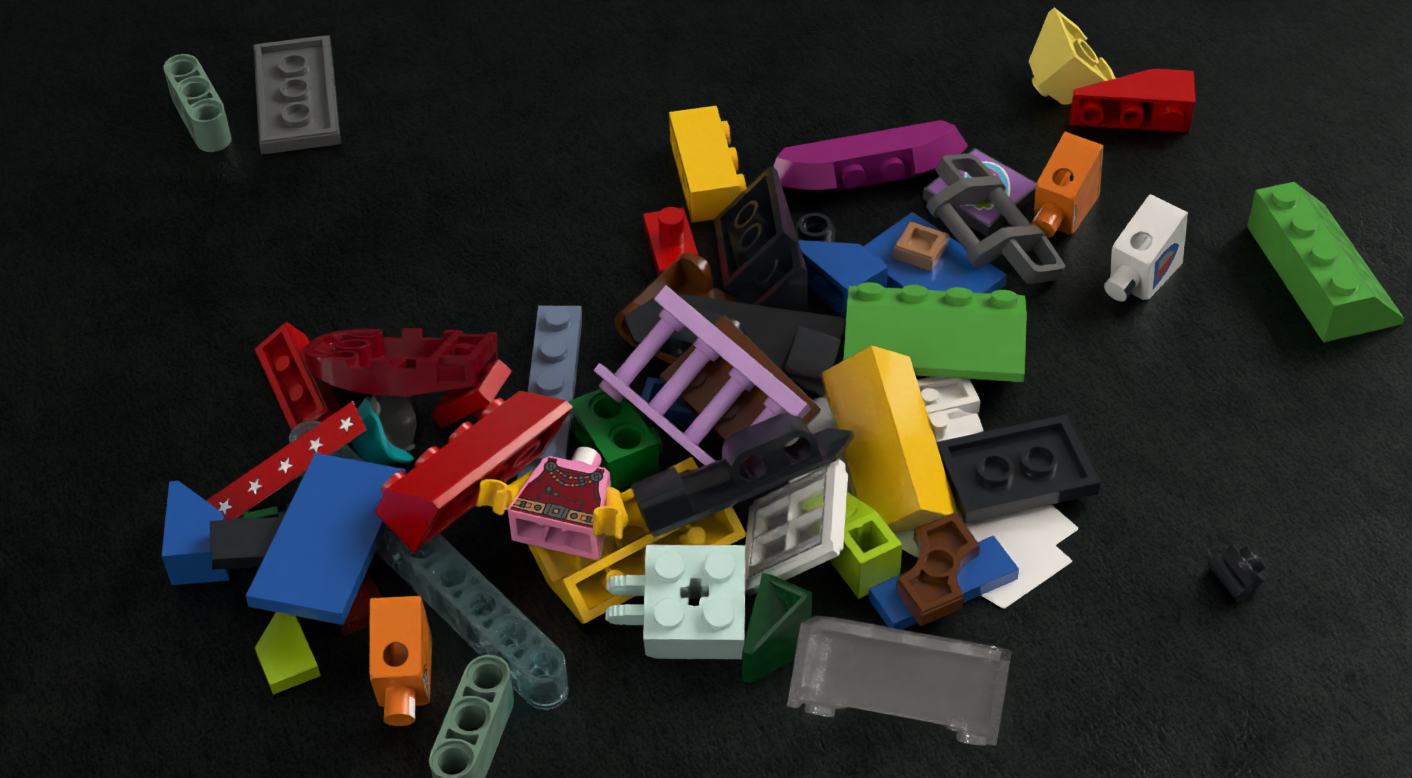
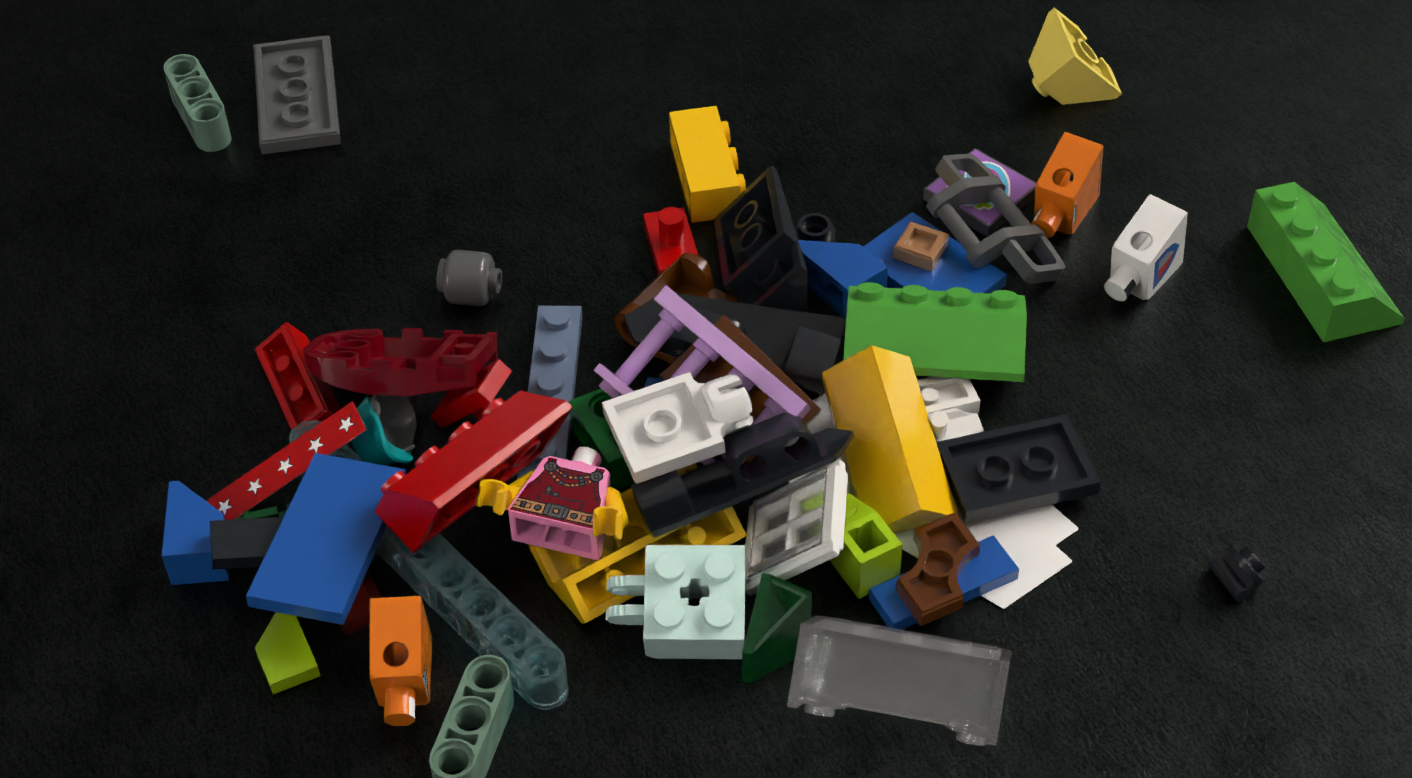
magenta brick [774,120,968,194] -> none
red slope [1069,69,1195,132] -> none
none -> dark grey head [436,250,502,307]
none -> white plate [602,372,753,484]

